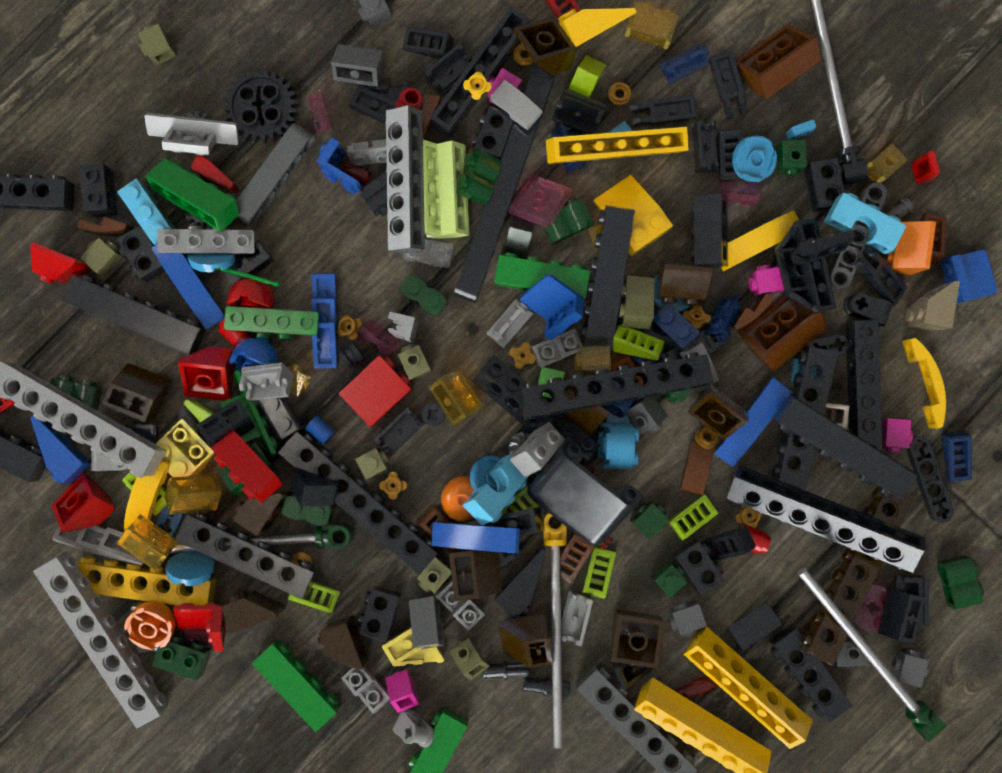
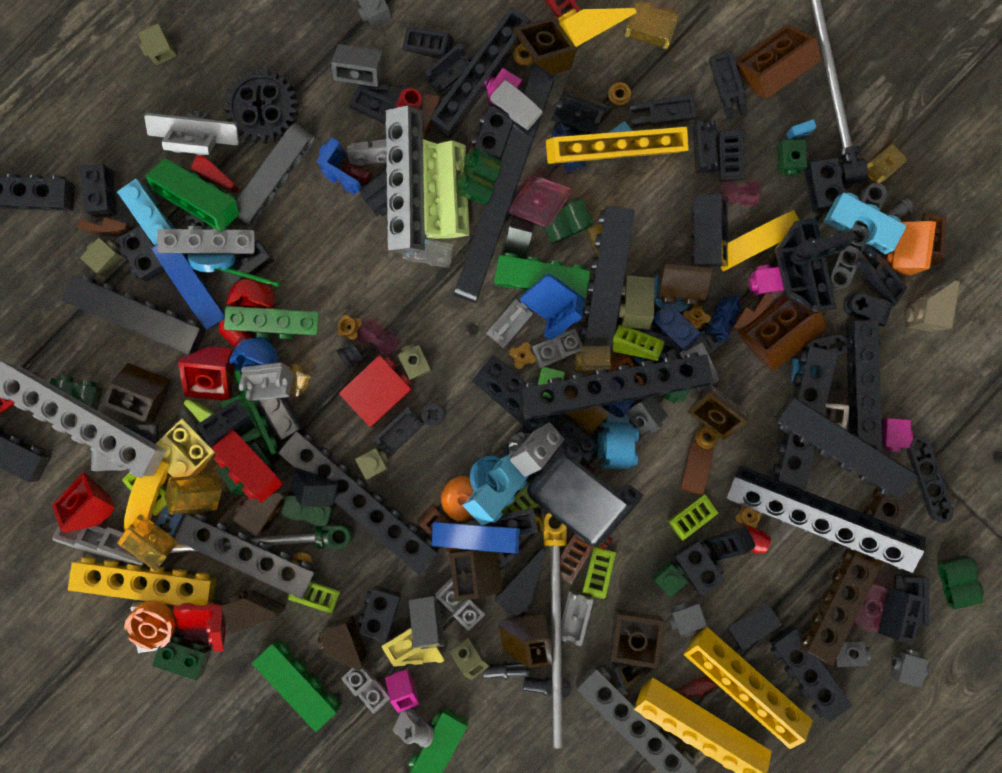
red slope [30,242,93,285] -> none
blue slope [30,416,91,484] -> none
light grey brick [33,550,168,729] -> none
dark azure tile [166,551,214,586] -> none
blue piece [305,415,336,446] -> none
clear pink piece [307,87,332,134] -> none
blue slope [311,273,338,368] -> none
pearl gold plate [379,472,407,499] -> none
light grey hinge [388,312,419,344] -> none
dark green brick [399,274,448,317] -> none
olive brick [417,555,451,594] -> none
clear yellow brick [429,368,484,426] -> none
yellow plate [463,72,491,100] -> none
lime slope [569,55,606,98] -> none
yellow slope [593,175,673,256] -> none
dark green brick [630,502,669,540] -> none
dark blue hinge [659,44,710,84] -> none
blue slope [714,377,792,467] -> none
dark azure tile [732,136,777,182] -> none
flat silver piece [798,568,947,742] -> none
yellow slope [902,338,946,429] -> none
red slope [911,150,940,185] -> none
blue bracket [940,250,997,304] -> none
dark blue slope [942,431,972,482] -> none

